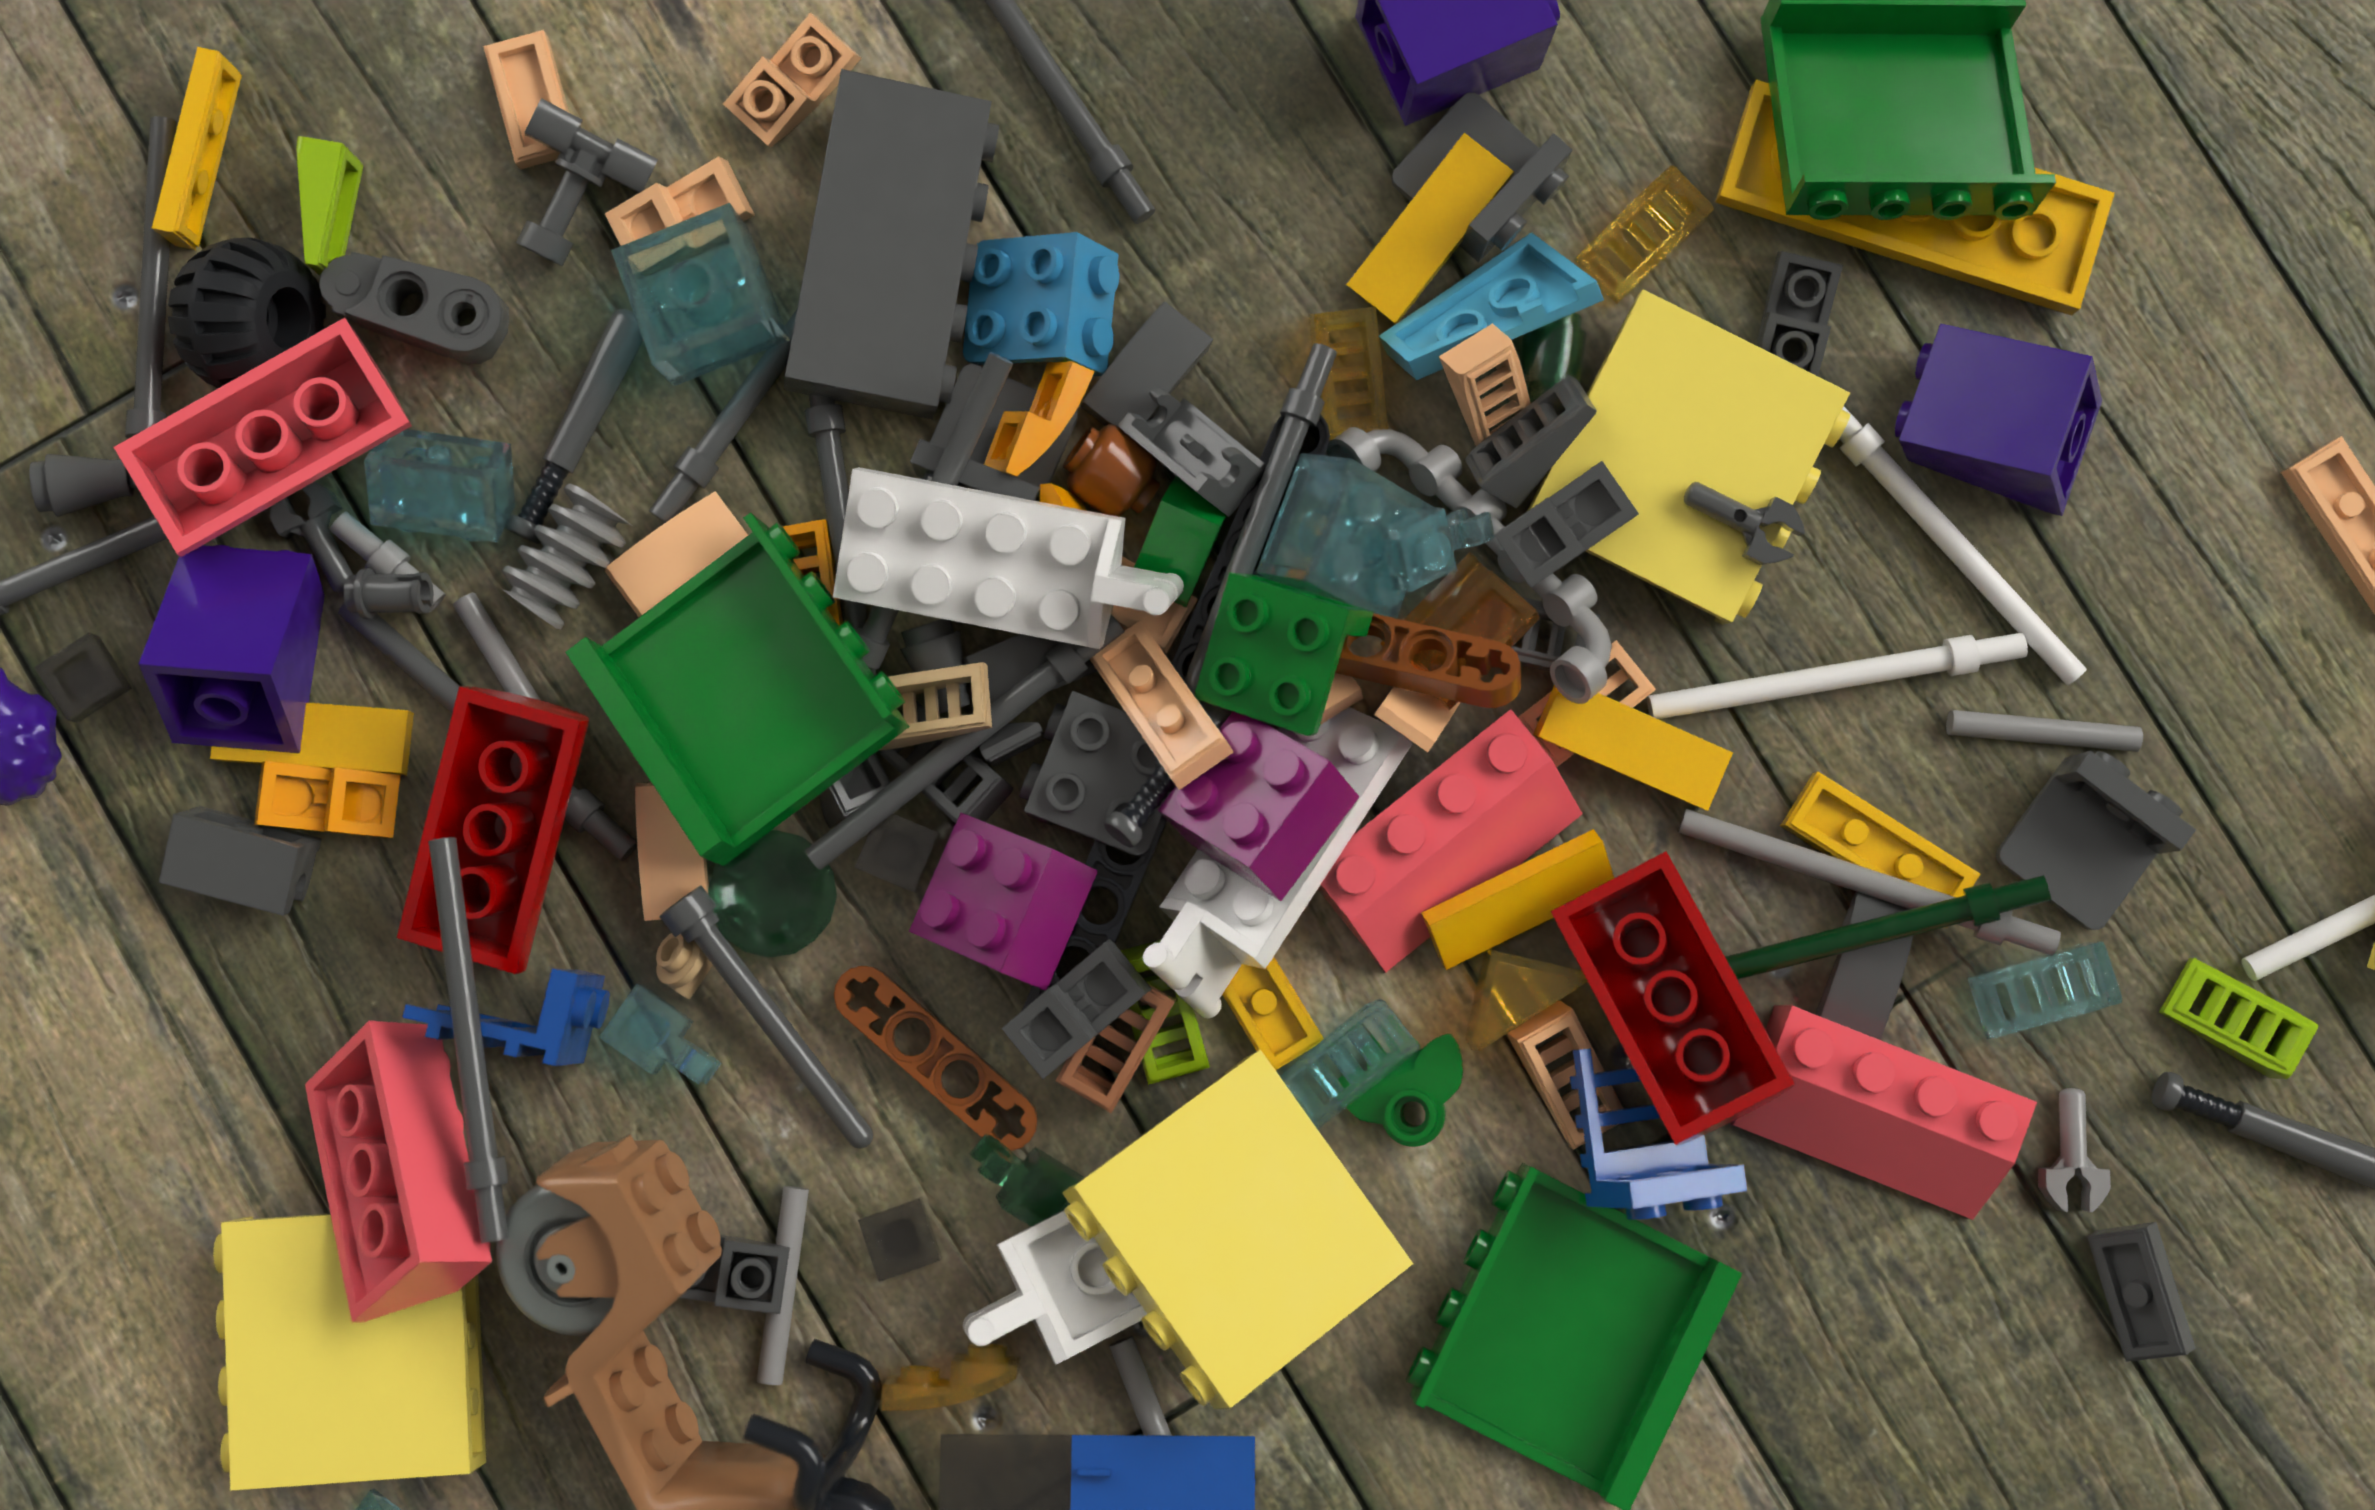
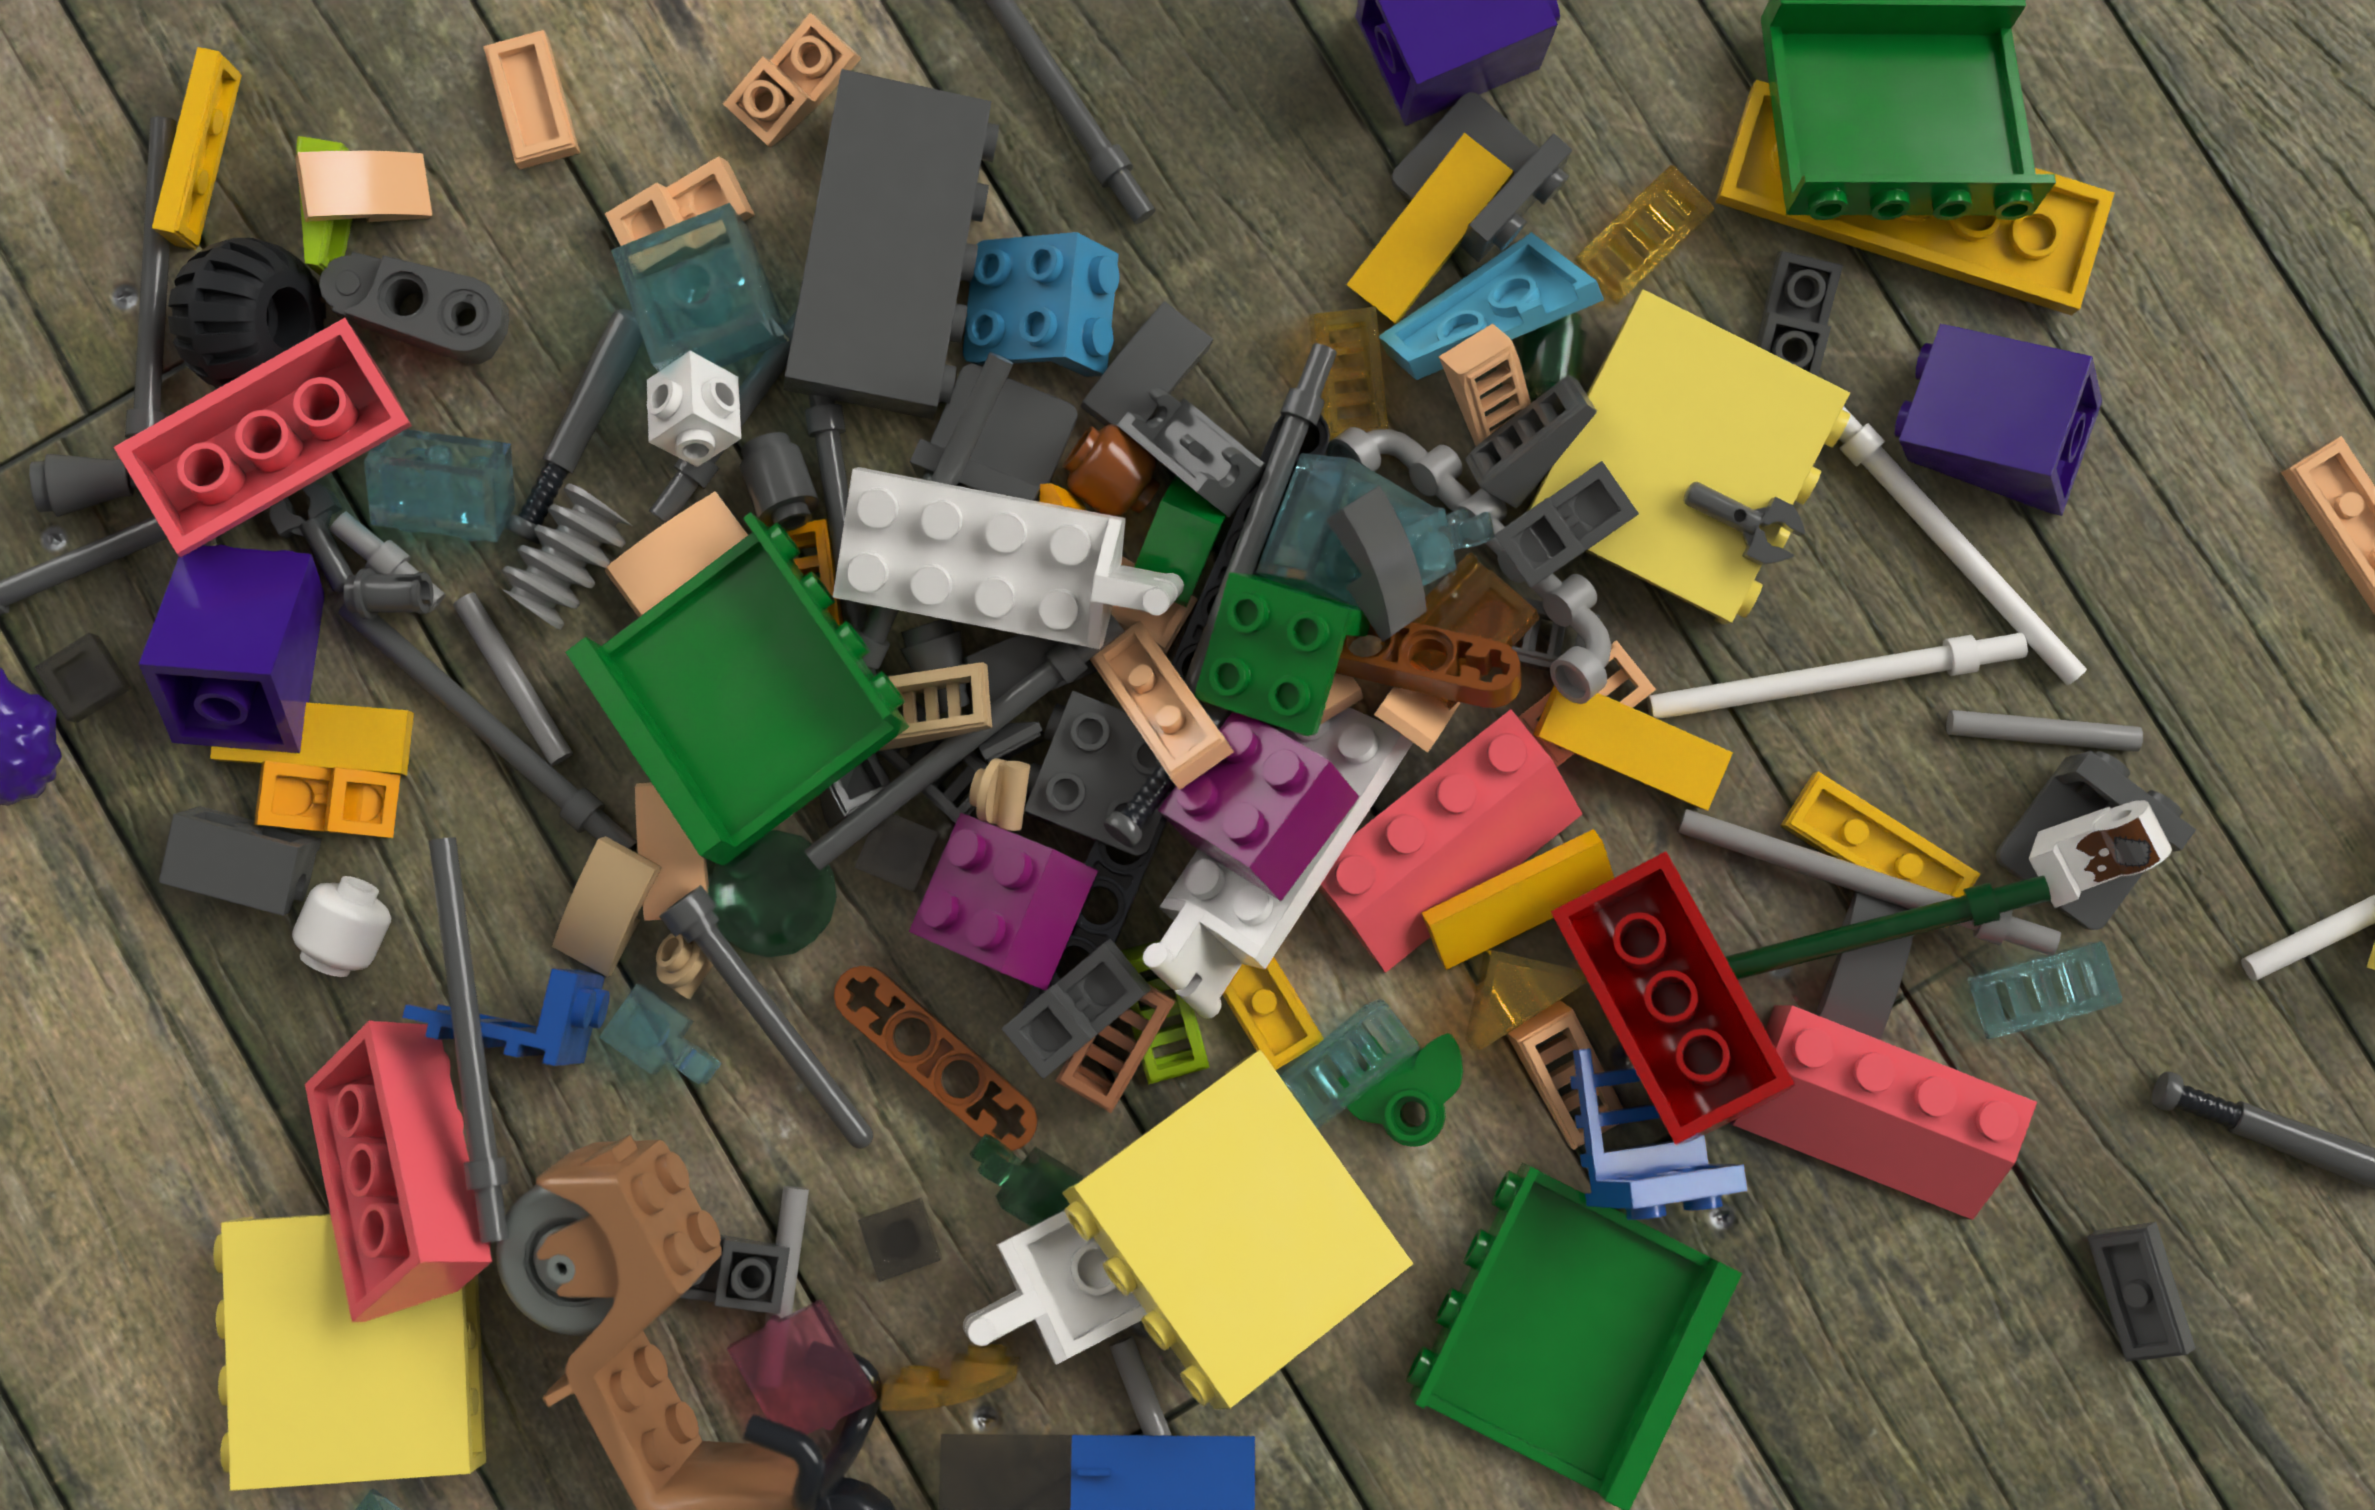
red brick [396,686,590,974] -> none
dark grey bar [516,98,658,266] -> none
light orange slope [984,361,1095,477] -> none
light grey bar [2038,1088,2111,1213] -> none
lime slope [2159,958,2318,1079] -> none
none -> white head [292,876,391,977]
none -> light nougat slope [295,151,432,222]
none -> tan slope [552,836,662,977]
none -> white brick [647,351,741,467]
none -> clear pink piece [727,1299,878,1435]
none -> dark grey brick [740,432,819,531]
none -> tan plate [969,758,1030,831]
none -> dark grey slope [1326,485,1427,642]
none -> white leg [2029,800,2172,908]

